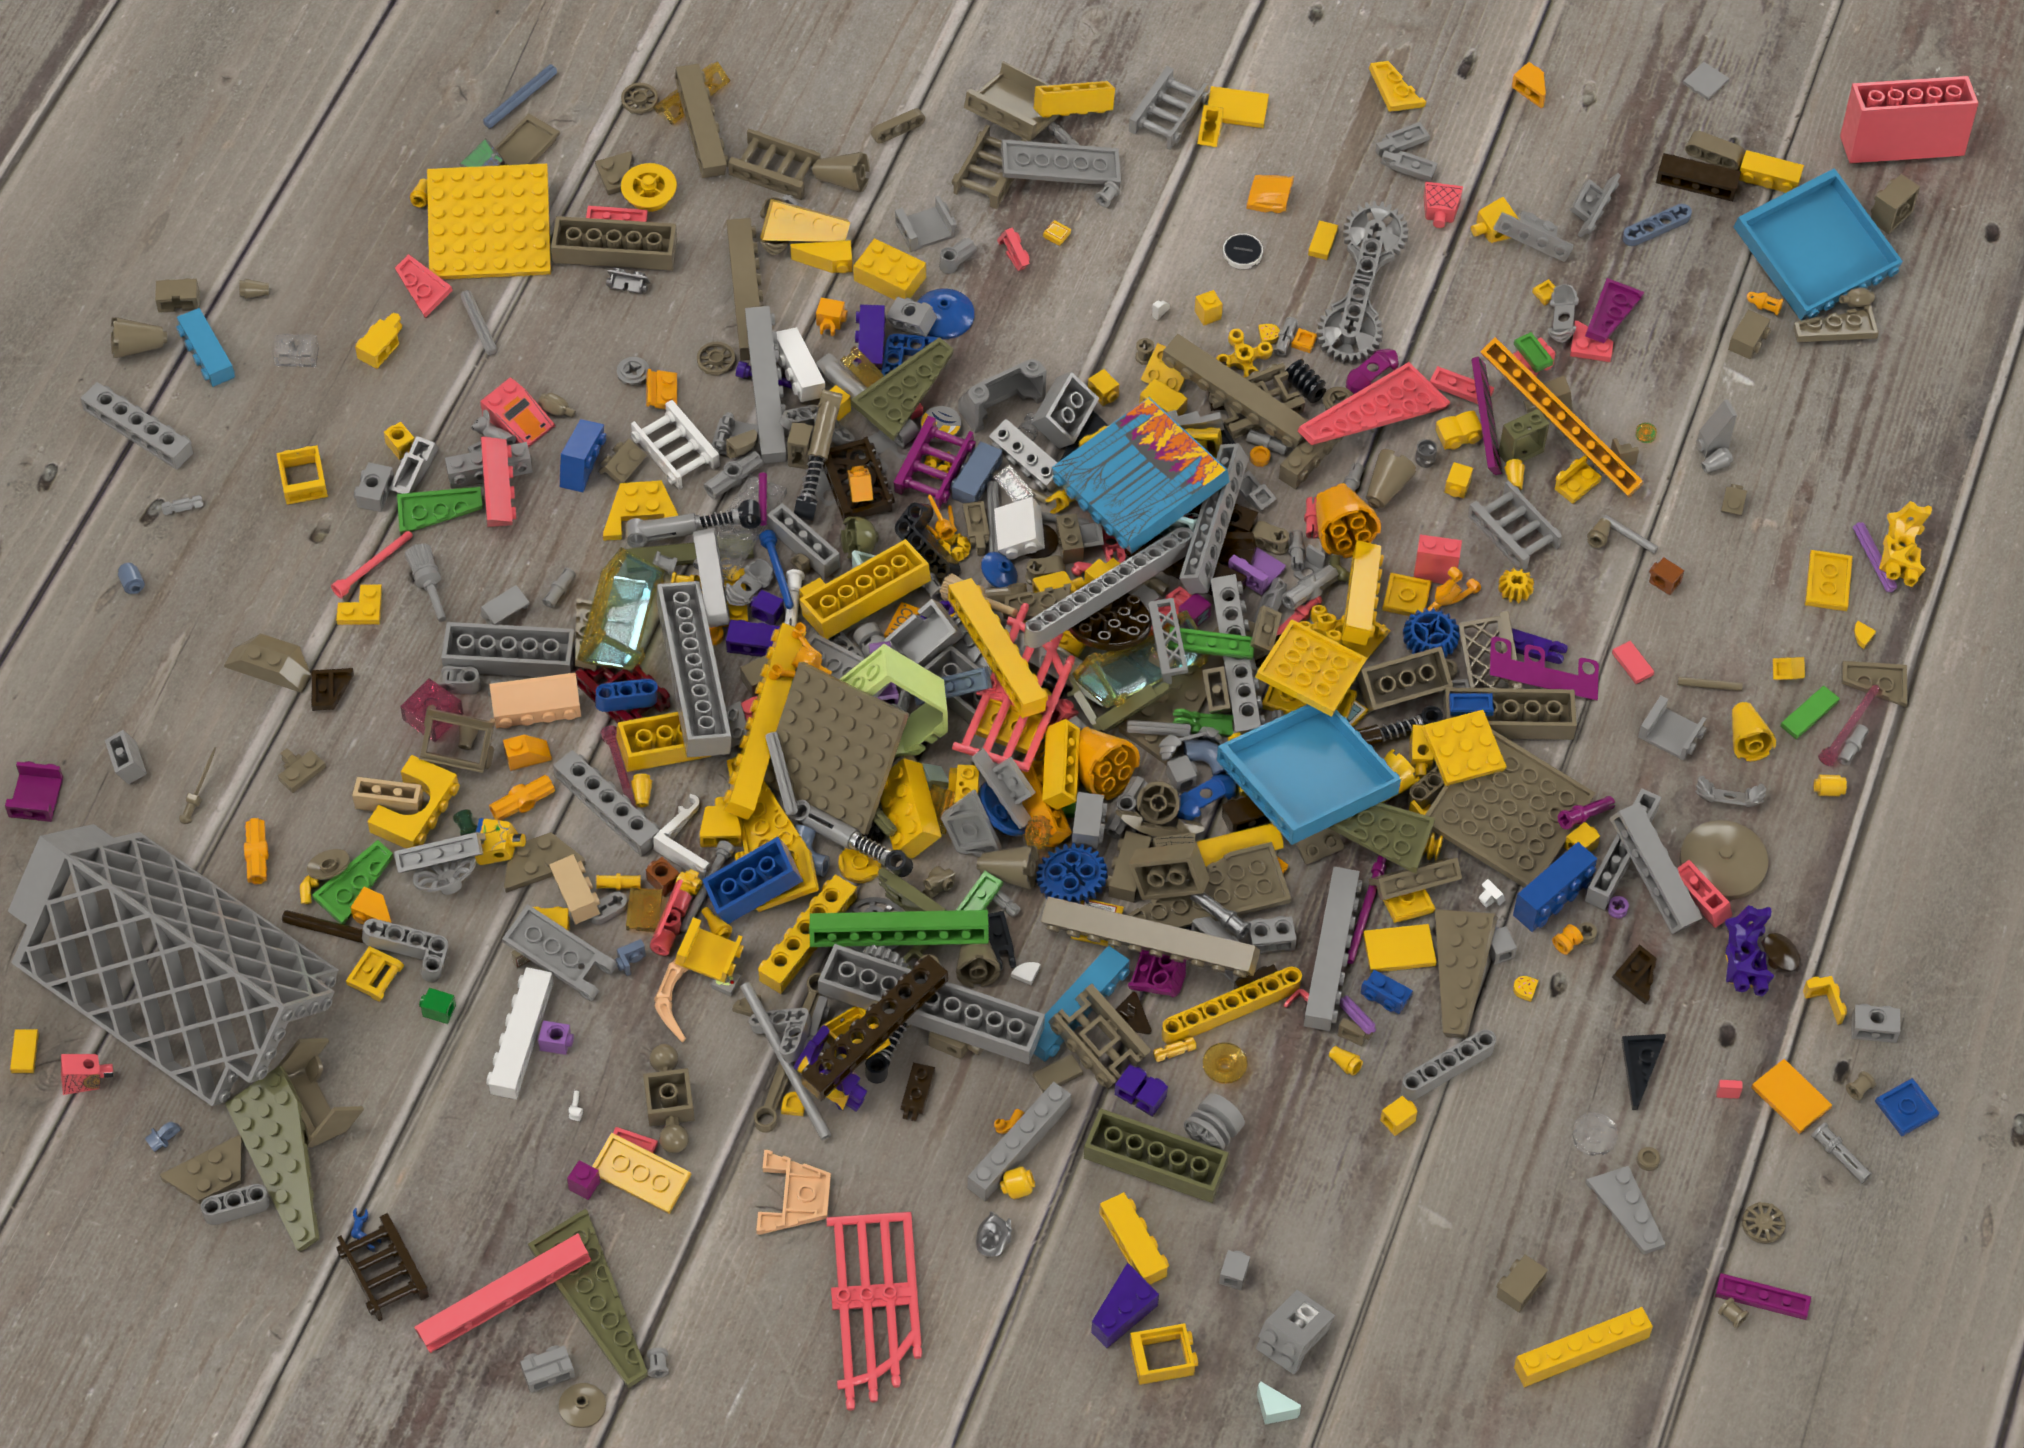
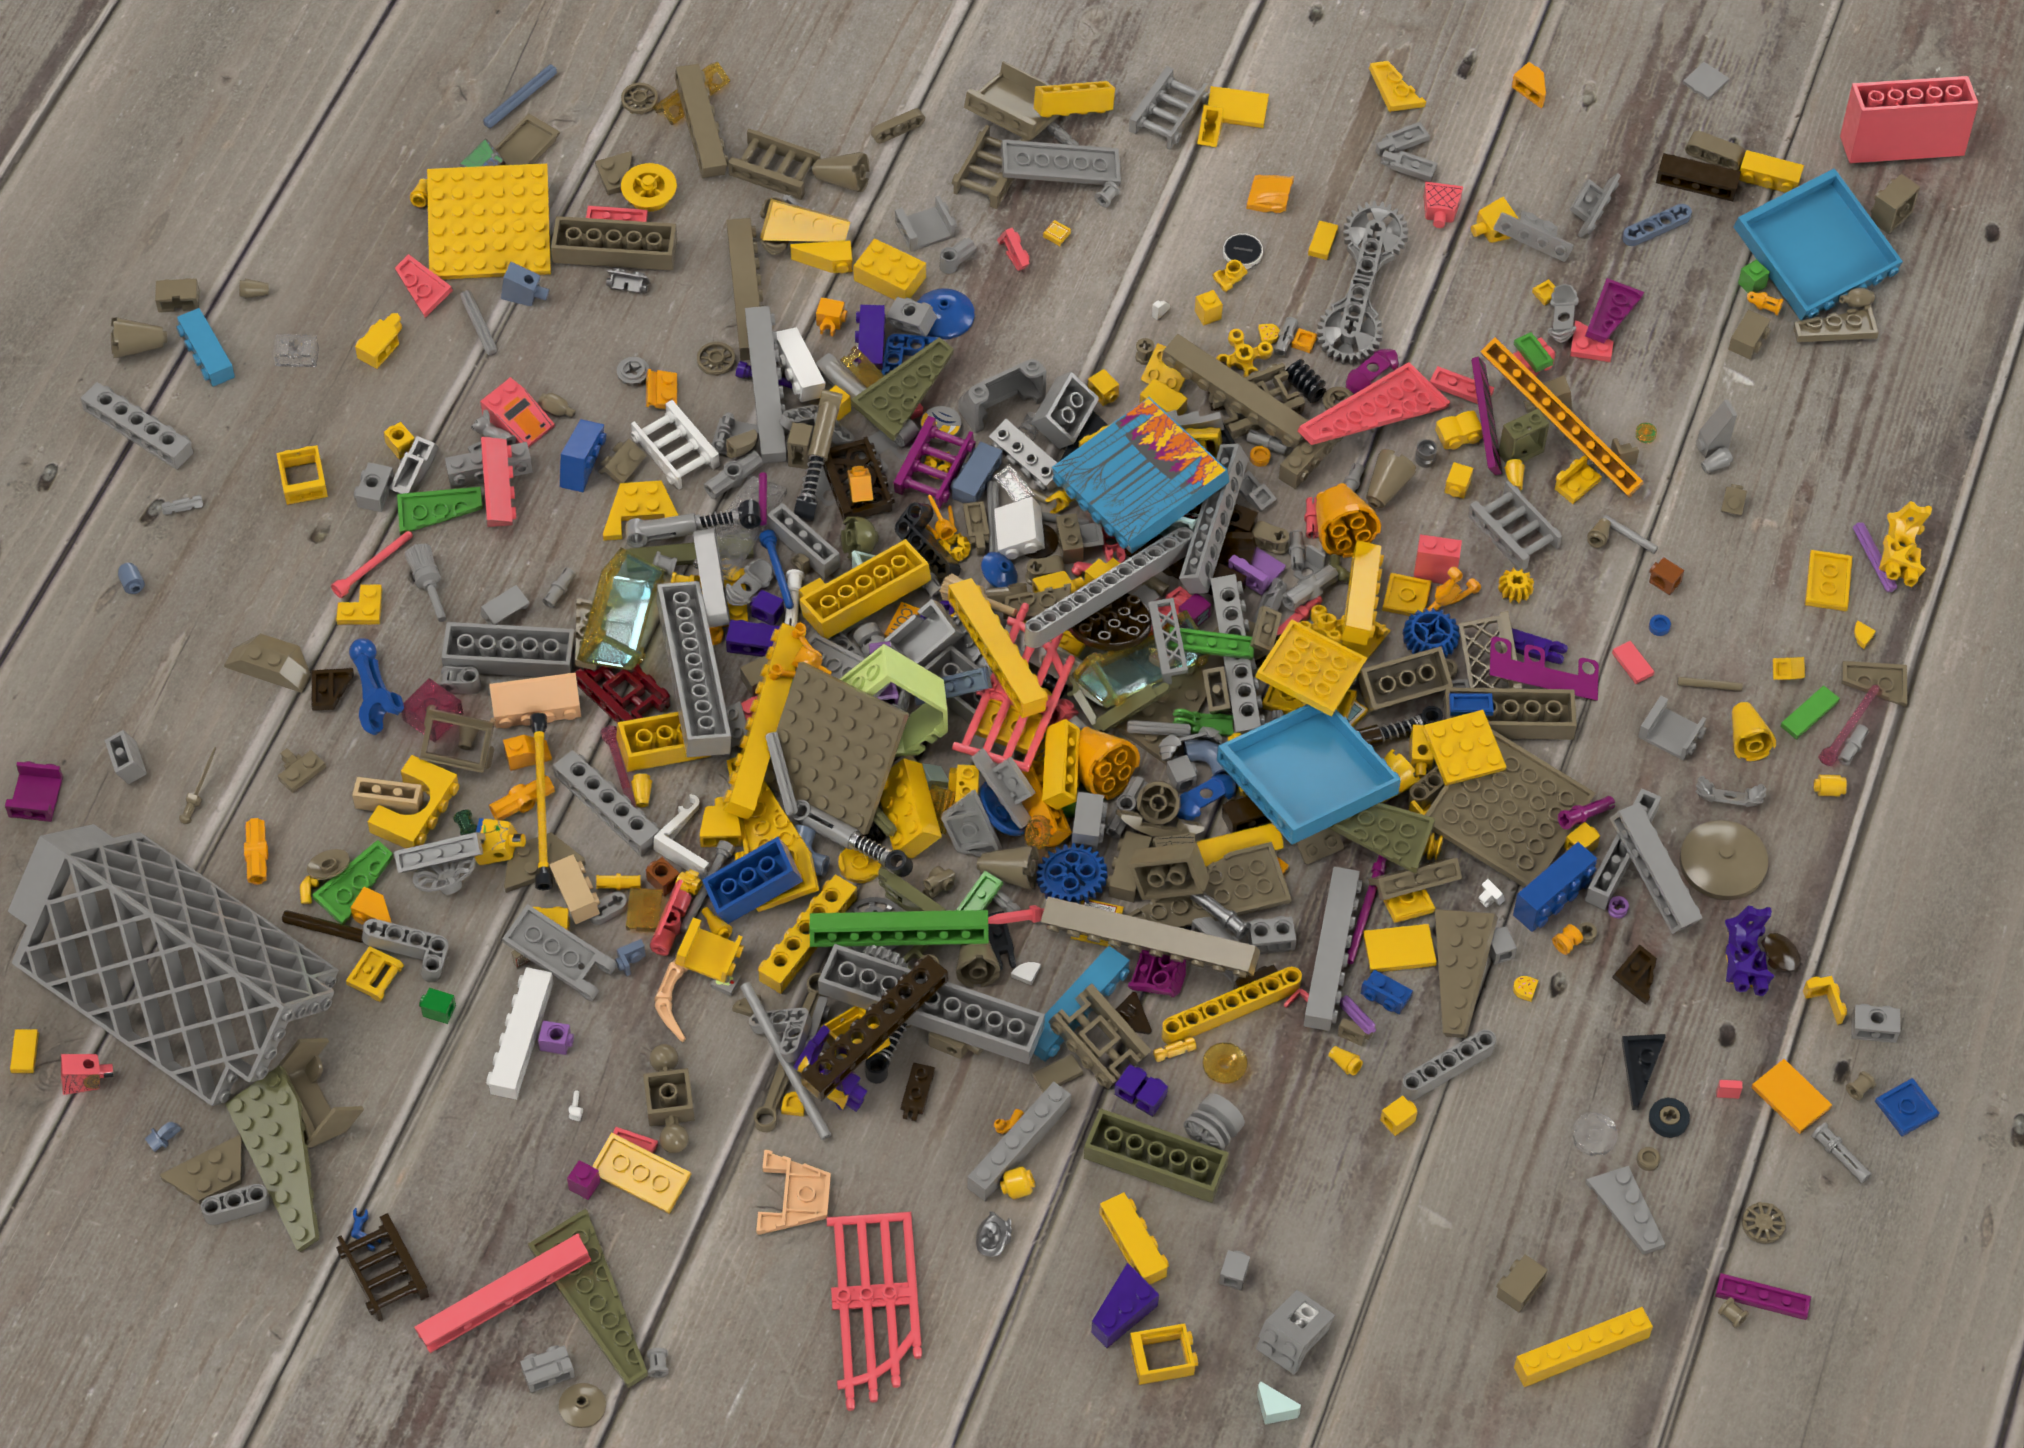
blue beam [595,679,658,712] -> none
coral slope [1677,860,1733,928] -> none
none -> blue piece [349,638,404,735]
none -> sand blue torso [501,262,550,306]
none -> yellow hose [530,713,553,891]
none -> coral sword [988,905,1044,924]
none -> yellow plate [1212,260,1248,292]
none -> blue tile [1649,614,1671,636]
none -> black bush [1649,1097,1690,1138]
none -> bright green brick [1738,259,1770,293]

